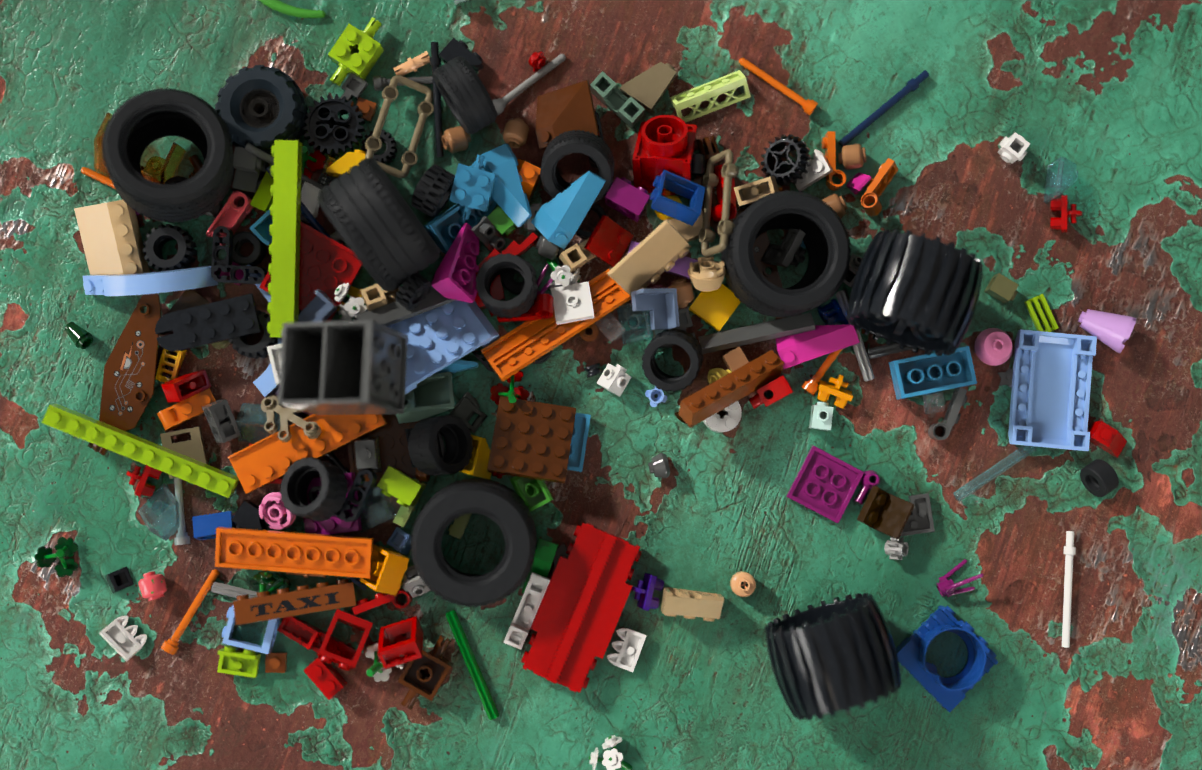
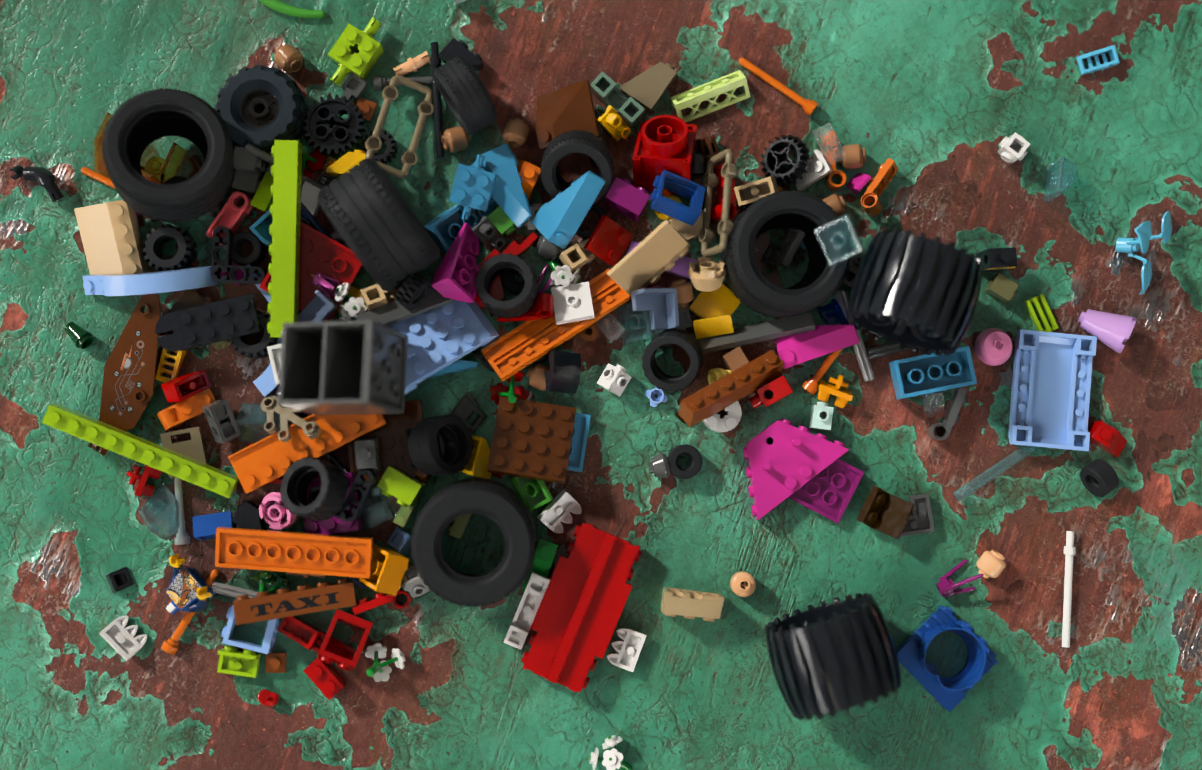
dark green plant [34,537,78,577] -> none
coral head [138,571,167,601] -> none
red window [377,616,424,669] -> none
sand green slope [396,372,455,424] -> none
reddish brown brick [398,635,454,710] -> none
black tyre [411,164,455,218] -> none
green axle [446,610,499,720] -> none
light grey piece [492,54,566,115] -> none
red plate [528,51,546,72] -> none
black bush [584,363,603,378] -> none
dark purple hips [631,573,664,611] -> none
dark blue bar [838,70,930,147] -> none
magenta bar [854,470,880,505] -> none
light grey gear [884,537,909,560] -> none
red hips [1050,195,1082,233] -> none
none -> black arm [9,165,64,202]
none -> torso [166,553,215,615]
none -> red piece [257,689,279,707]
none -> medium nougat head [274,44,303,73]
none -> flat silver piece [311,271,340,298]
none -> medium nougat head [526,363,550,391]
none -> white plate [537,489,582,533]
none -> black slope [545,350,581,394]
none -> yellow hips [597,105,632,141]
none -> black tyre [667,444,702,479]
none -> yellow slope [693,314,734,339]
none -> dark pink piece [743,418,849,520]
none -> clear plate [812,122,847,166]
none -> clear light blue slope [814,214,864,266]
none -> black torso [976,247,1017,272]
none -> light nougat head [976,549,1006,579]
none -> medium azure slope [1076,45,1120,75]
none -> medium azure plant [1116,211,1172,295]

